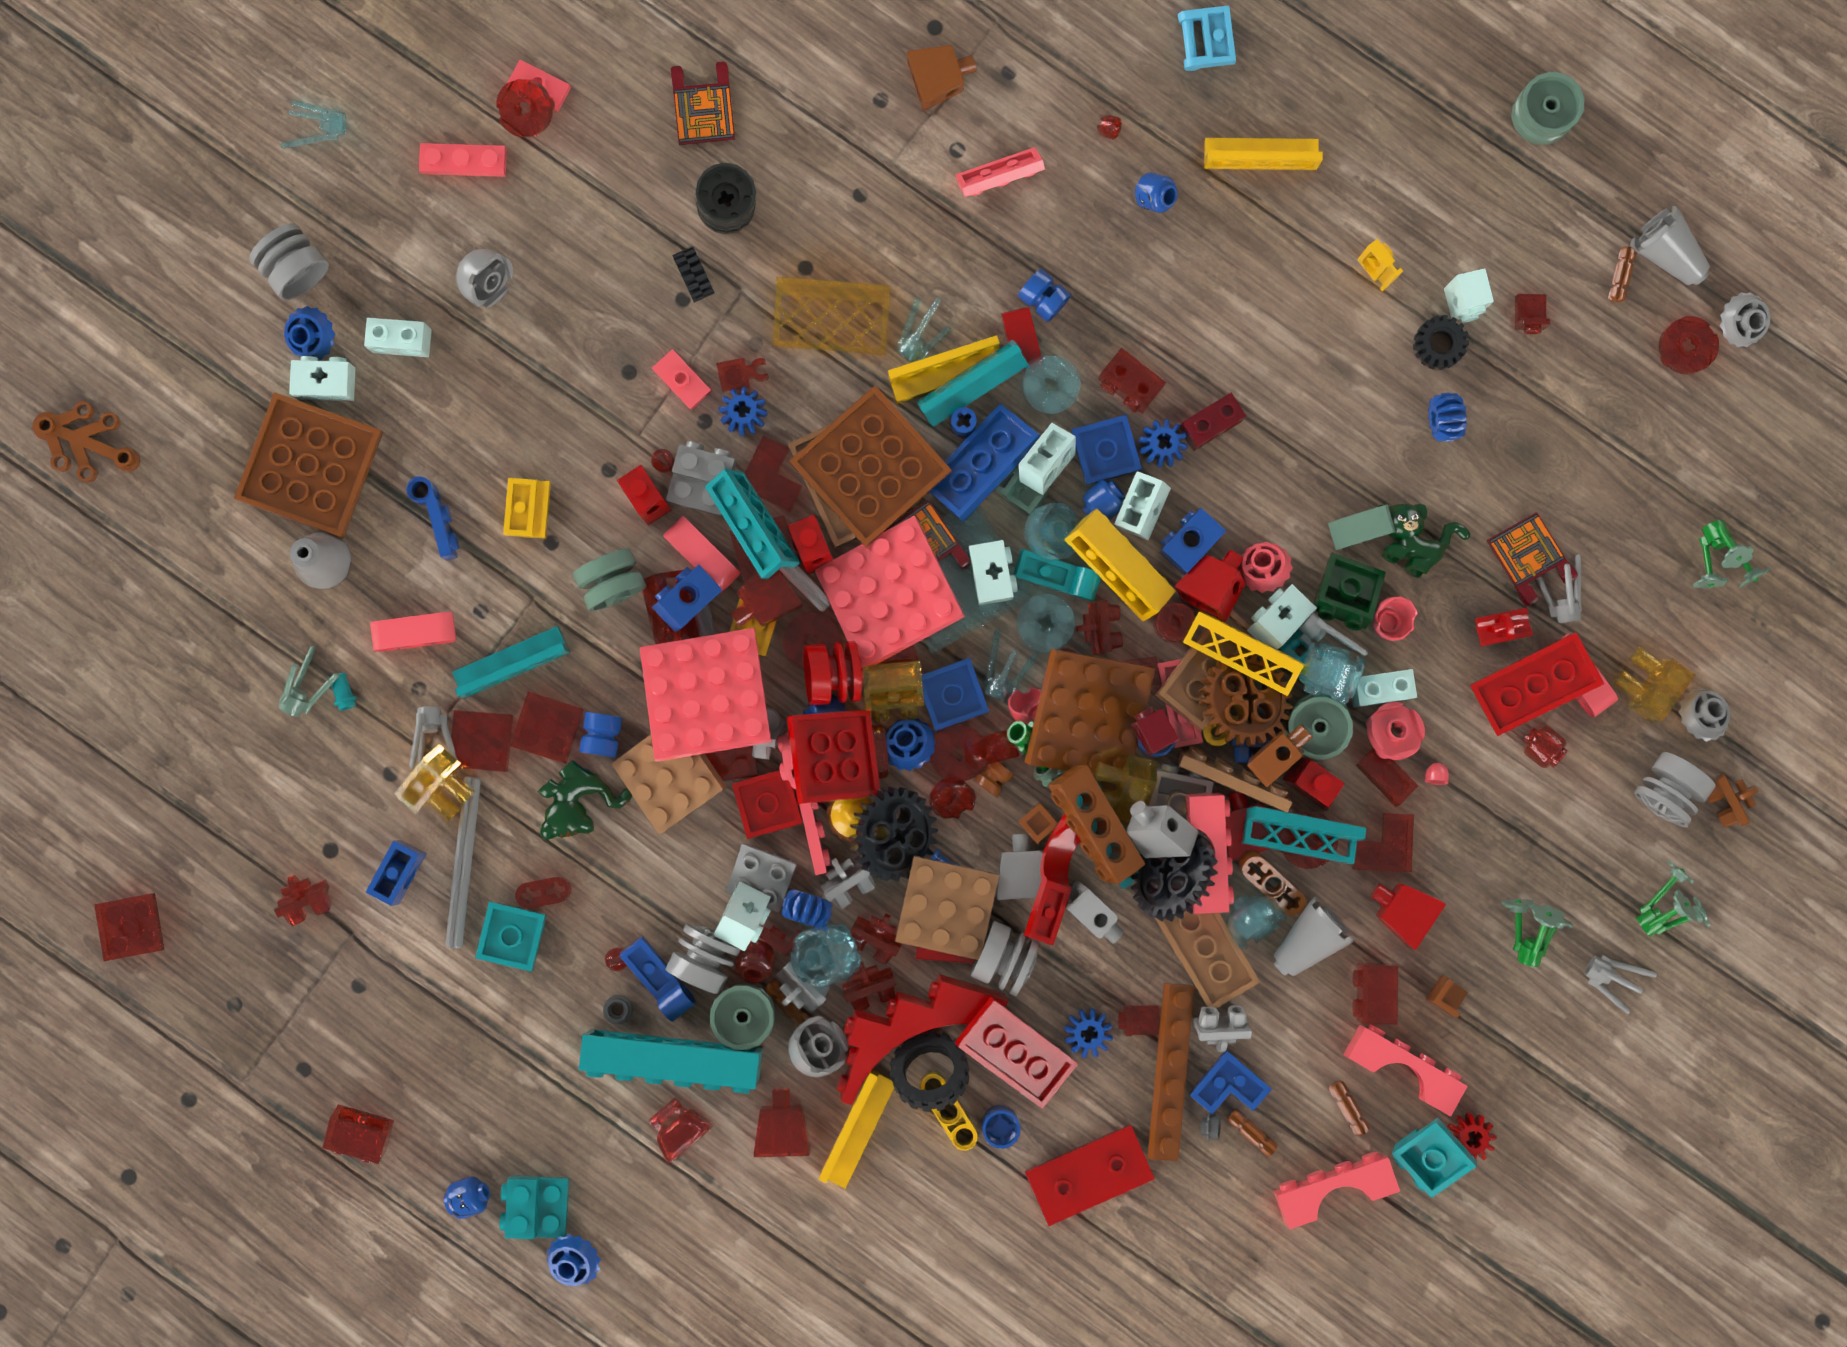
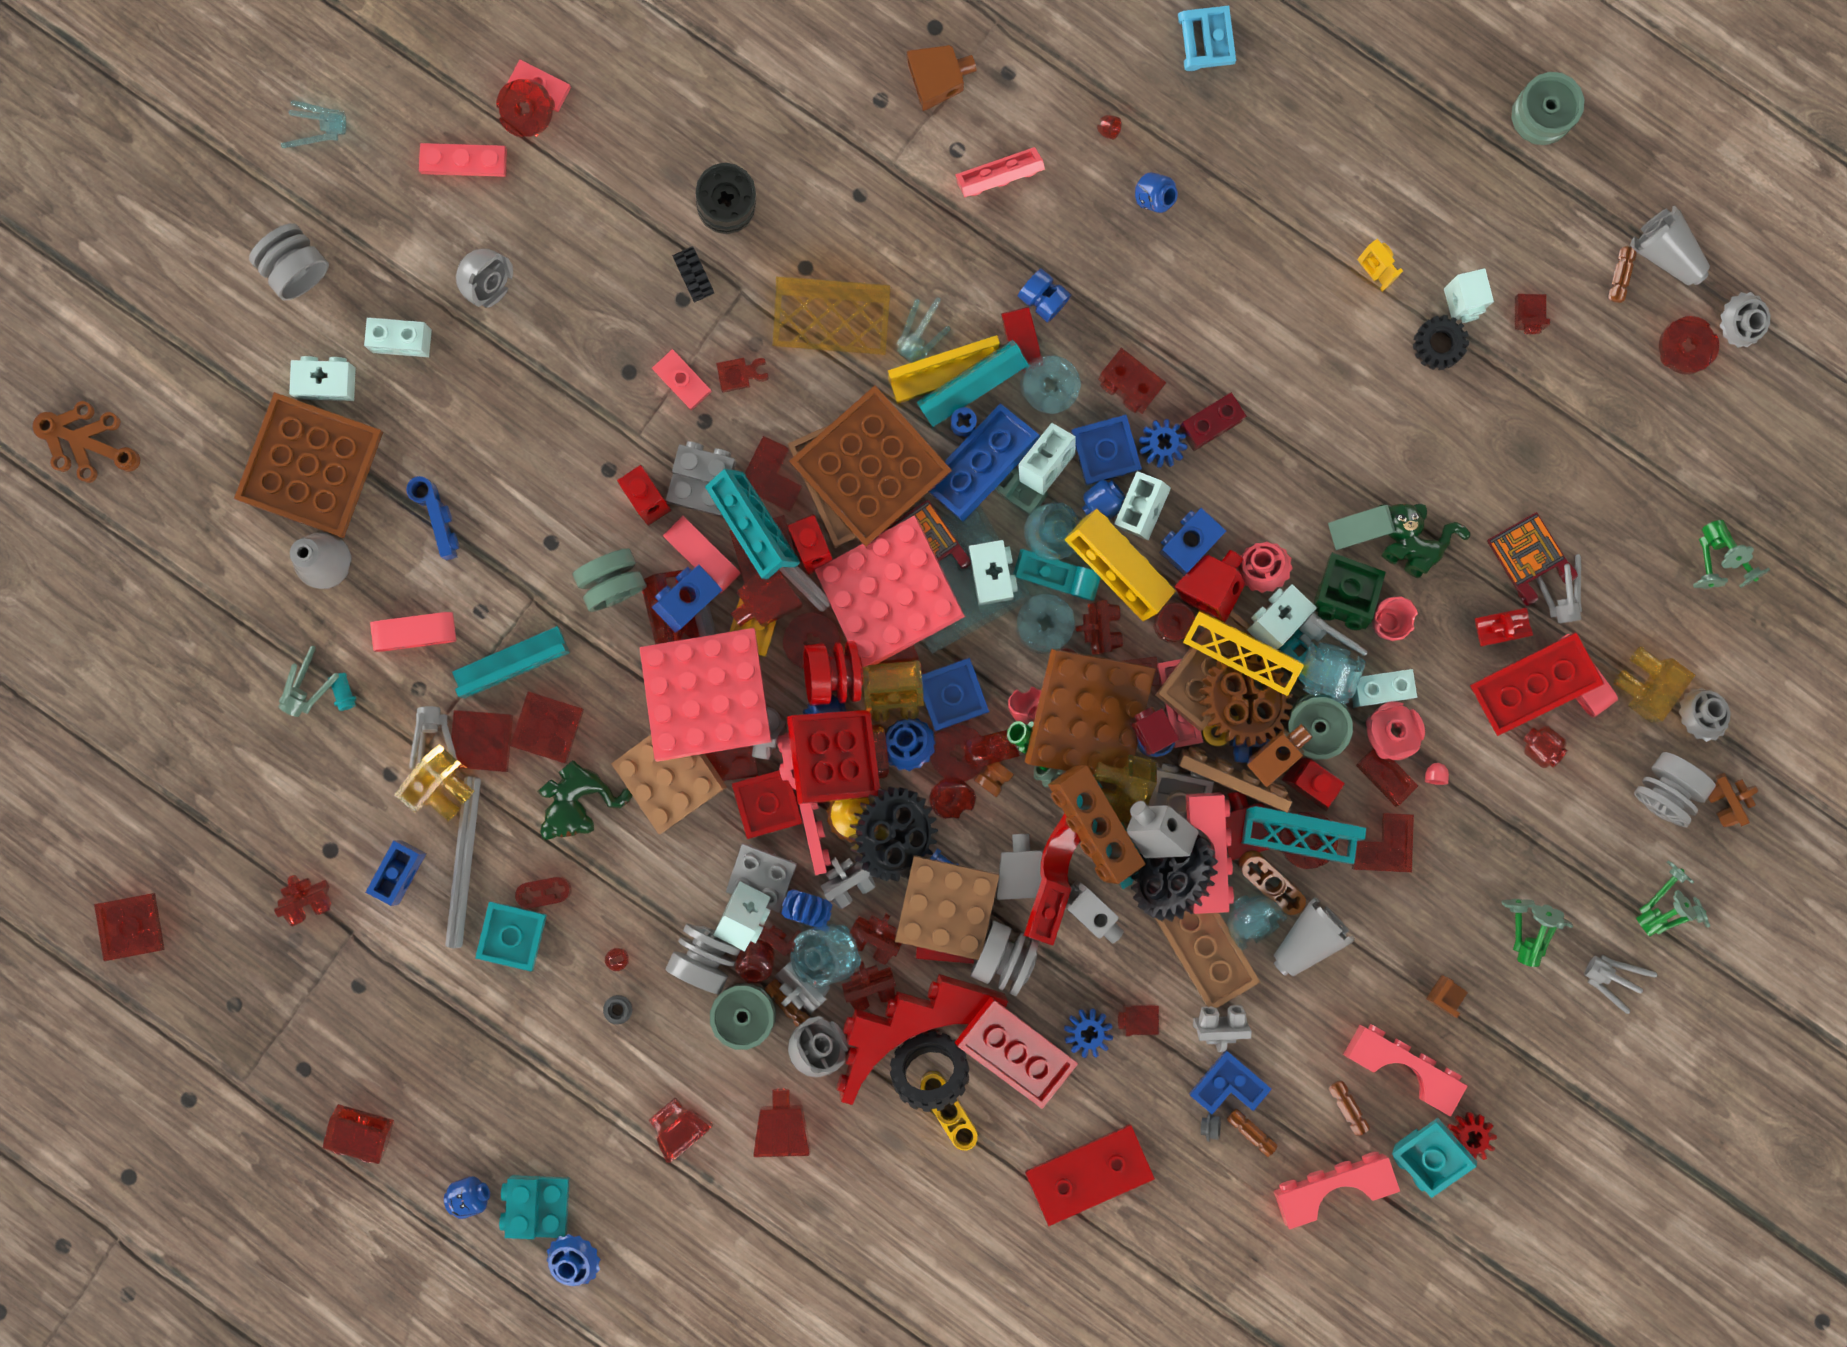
blue piece [284,306,335,360] -> none
yellow plate [503,478,551,539] -> none
teal brick [578,1029,763,1094] -> none
blue wheel [579,712,623,758] -> none
blue plate [619,935,696,1022] -> none
clear red hinge [651,449,675,473] -> none
flag [671,61,735,145] -> none
blue gear [719,387,768,436] -> none
yellow fence [818,1070,894,1189] -> none
blue wheel [981,1105,1020,1149] -> none
clear light blue plant [983,629,1038,702] -> none
dark orange panel [1018,803,1058,844] -> none
dark orange plate [1147,983,1195,1161] -> none
yellow fence [1204,138,1323,170] -> none
clear red brick [1352,963,1398,1025] -> none
red torso [1370,883,1446,950] -> none
blue gear [1428,392,1468,442] -> none

